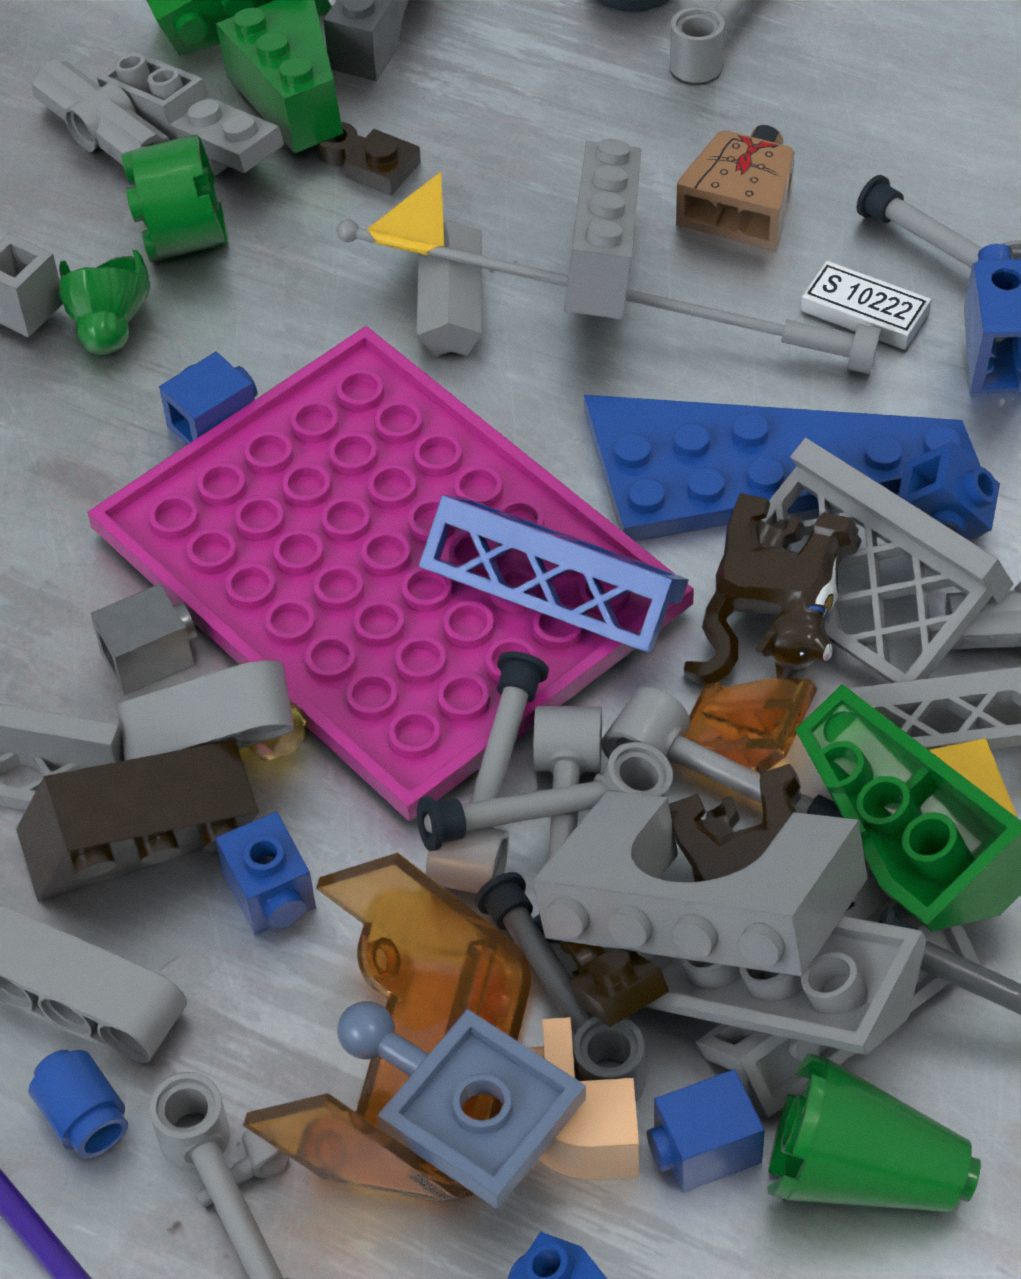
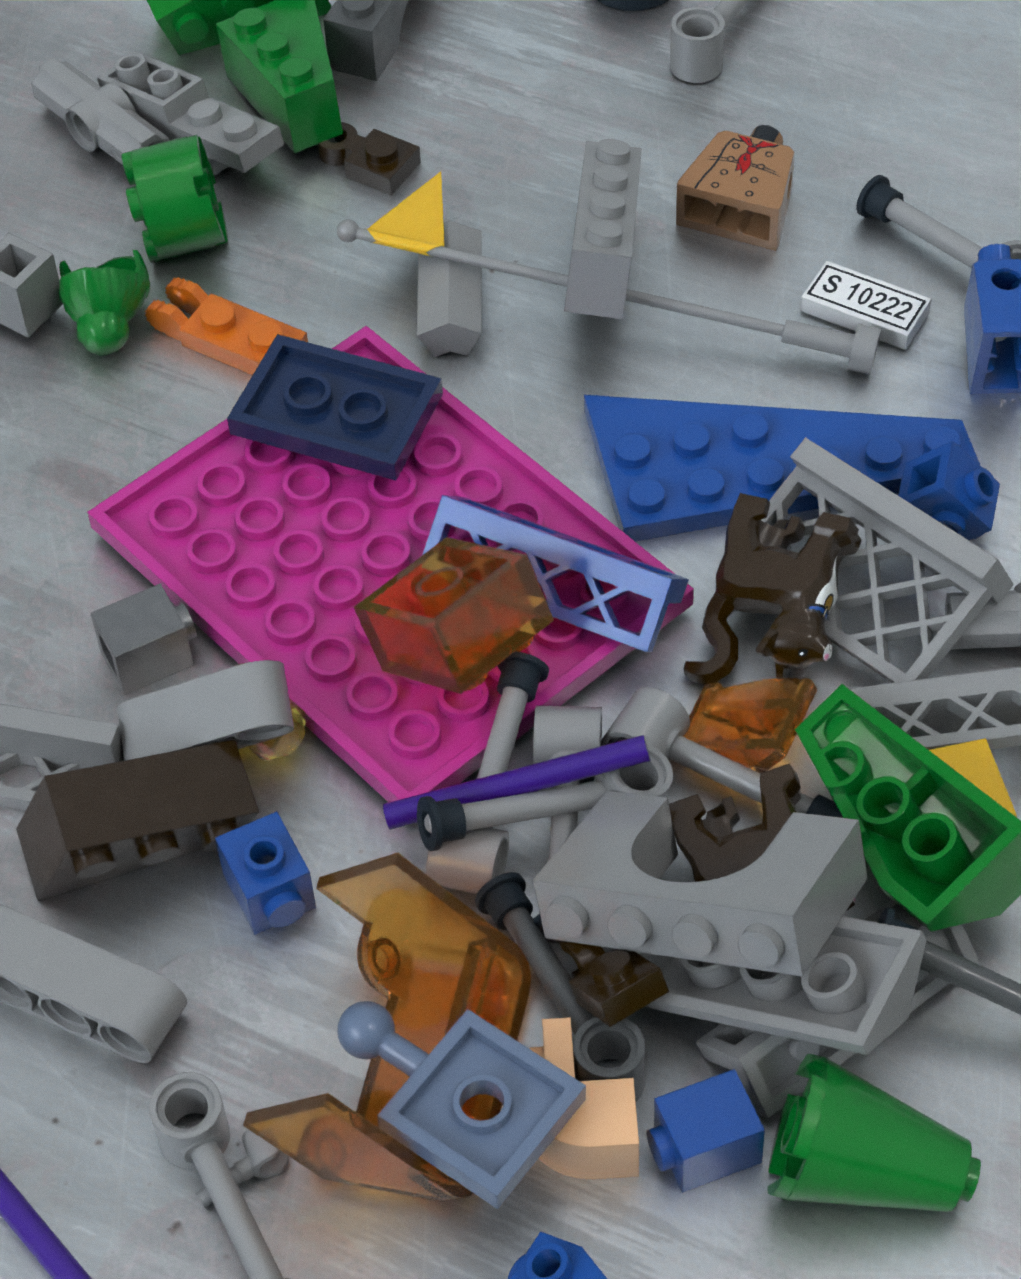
blue brick [28,1050,128,1158] -> none
blue brick [159,351,258,445] -> none
none -> orange hinge [144,277,308,375]
none -> dark blue plate [227,334,443,480]
none -> clear orange brick [353,537,554,694]
none -> dark purple bar [383,735,651,830]

